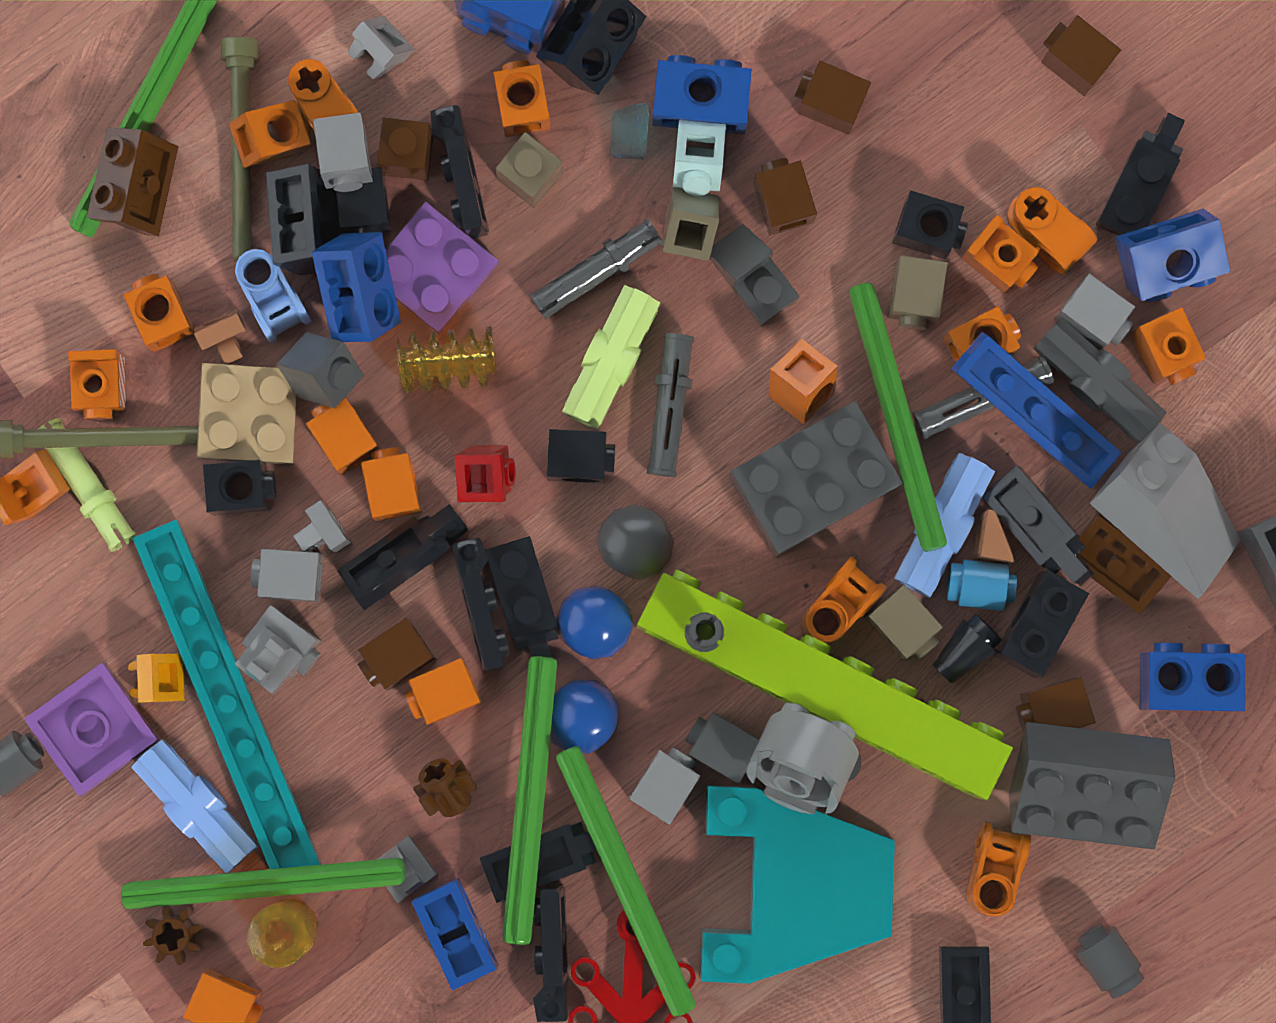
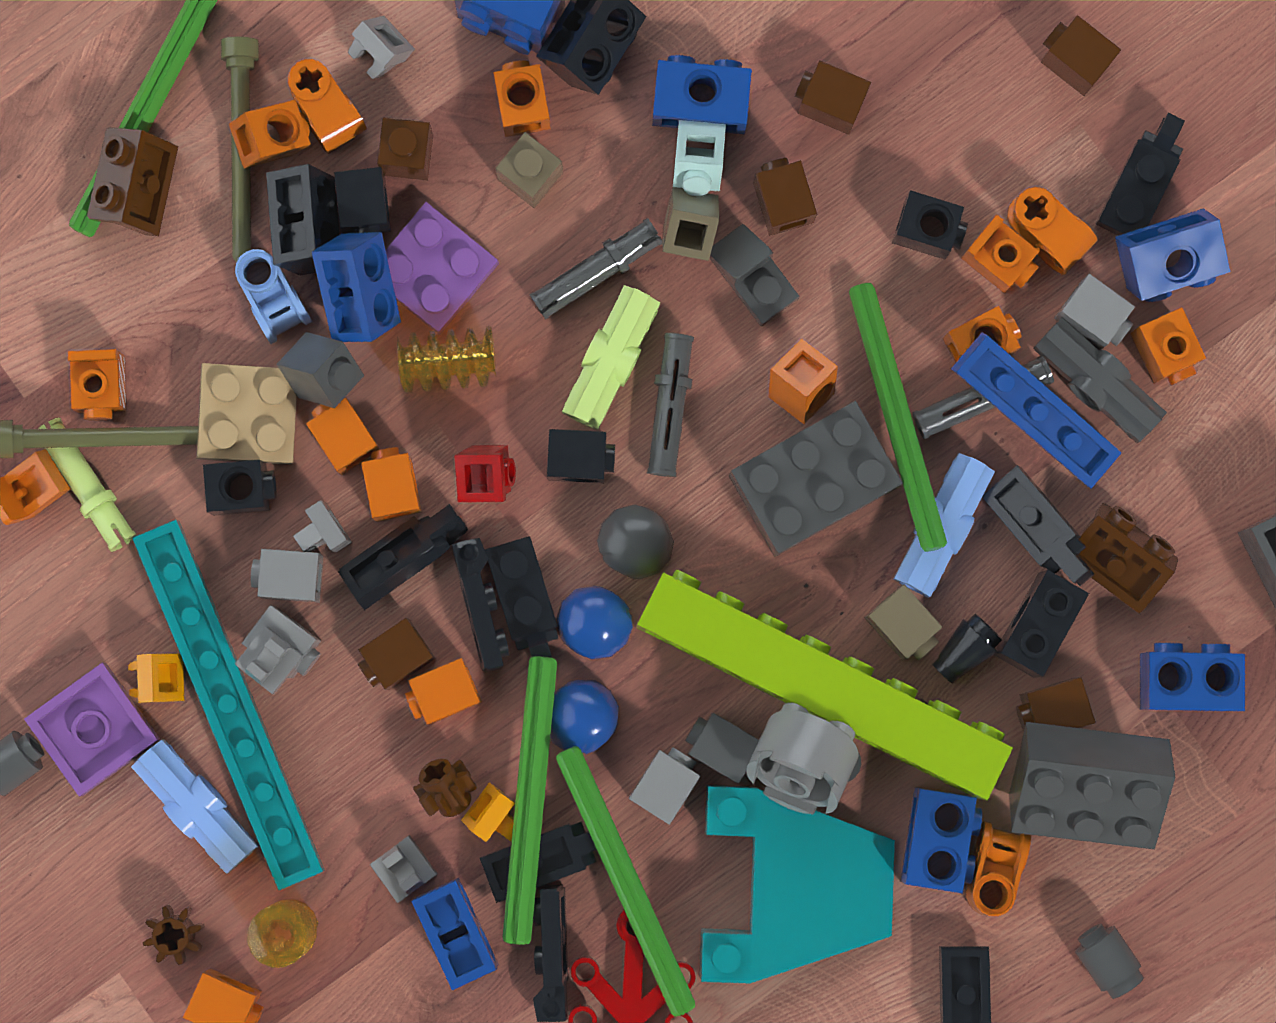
bright green axle [121,858,405,909] -> none
orange brick [123,274,194,353] -> none
nougat tile [194,308,246,365] -> none
light grey brick [313,112,373,192] -> none
black hinge [430,105,489,239] -> none
clear light blue slope [610,103,649,160] -> none
dark grey pin [685,613,724,652] -> none
orange piece [801,556,887,645] -> none
dark tan brick [888,255,947,330] -> none
dark azure brick [946,559,1017,611] -> none
nougat slope [972,509,1014,565] -> none
light grey slope [1089,423,1241,599] -> none
none -> light orange tile [461,782,515,842]
none -> blue brick [900,787,982,894]

